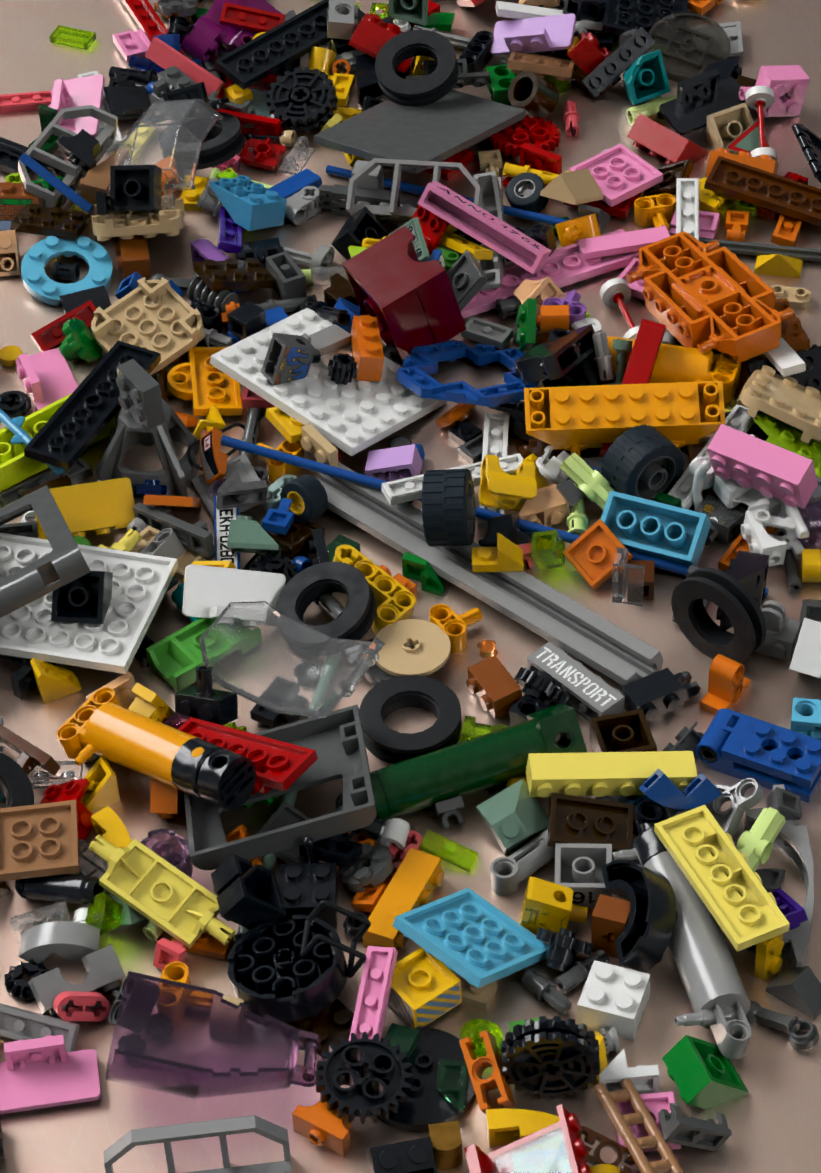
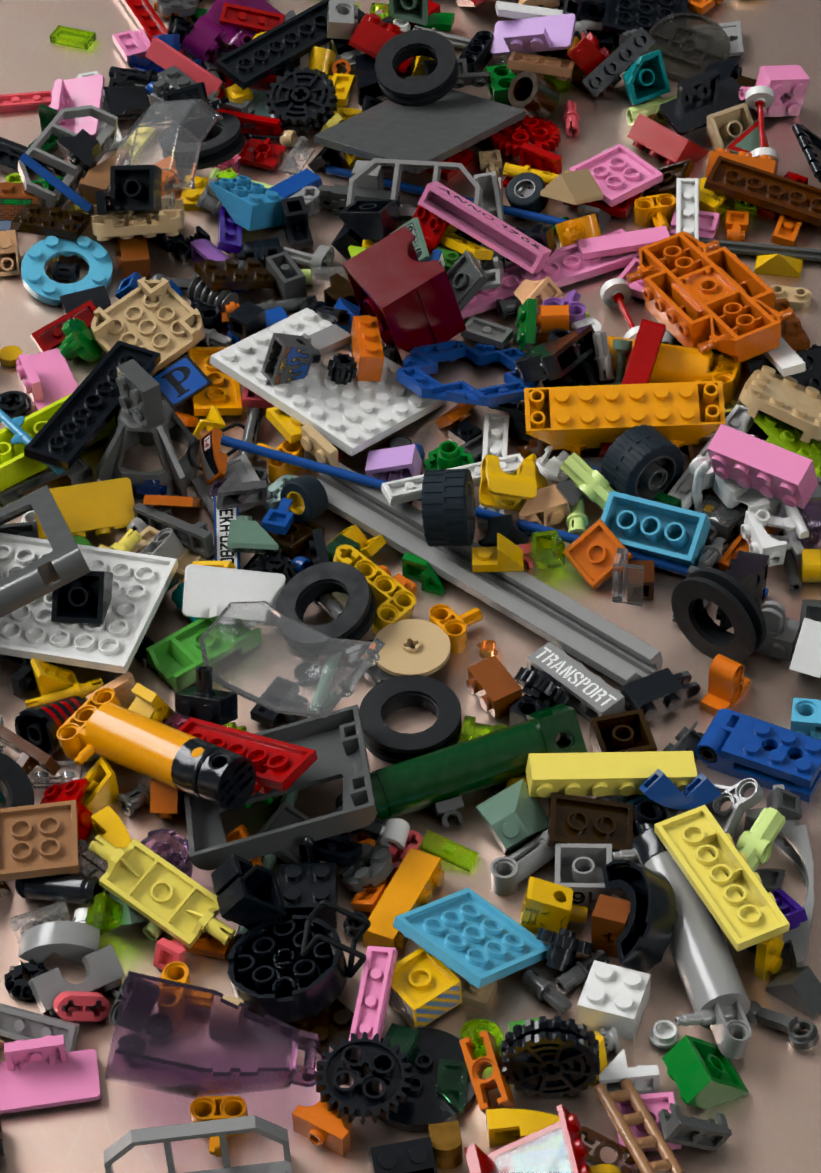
none -> black cone [15,696,86,756]
none -> yellow pin [25,677,104,708]
none -> dark grey bush [117,782,150,817]
none -> piece [152,354,213,409]
none -> black piece [158,226,211,264]
none -> light orange beam [189,1095,248,1157]
none -> black brick [281,196,313,250]
none -> black plate [308,146,341,172]
none -> yellow slope [328,524,387,558]
none -> black slope [339,199,401,243]
none -> green plant [424,441,474,472]
none -> white plate [650,1020,679,1049]
none -> light grey axle [697,537,728,568]

